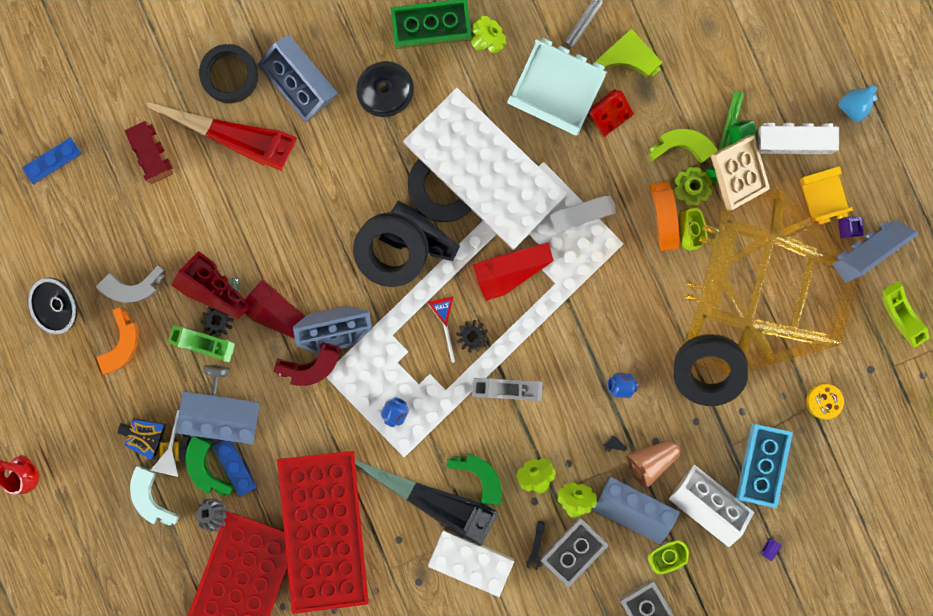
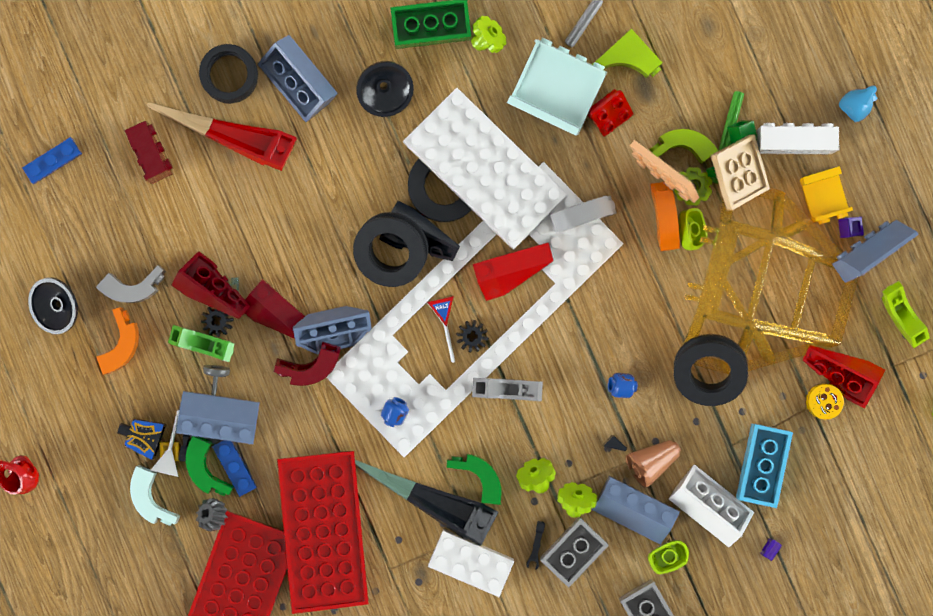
none -> light nougat plate [630,140,699,203]
none -> red wedge [802,345,885,409]

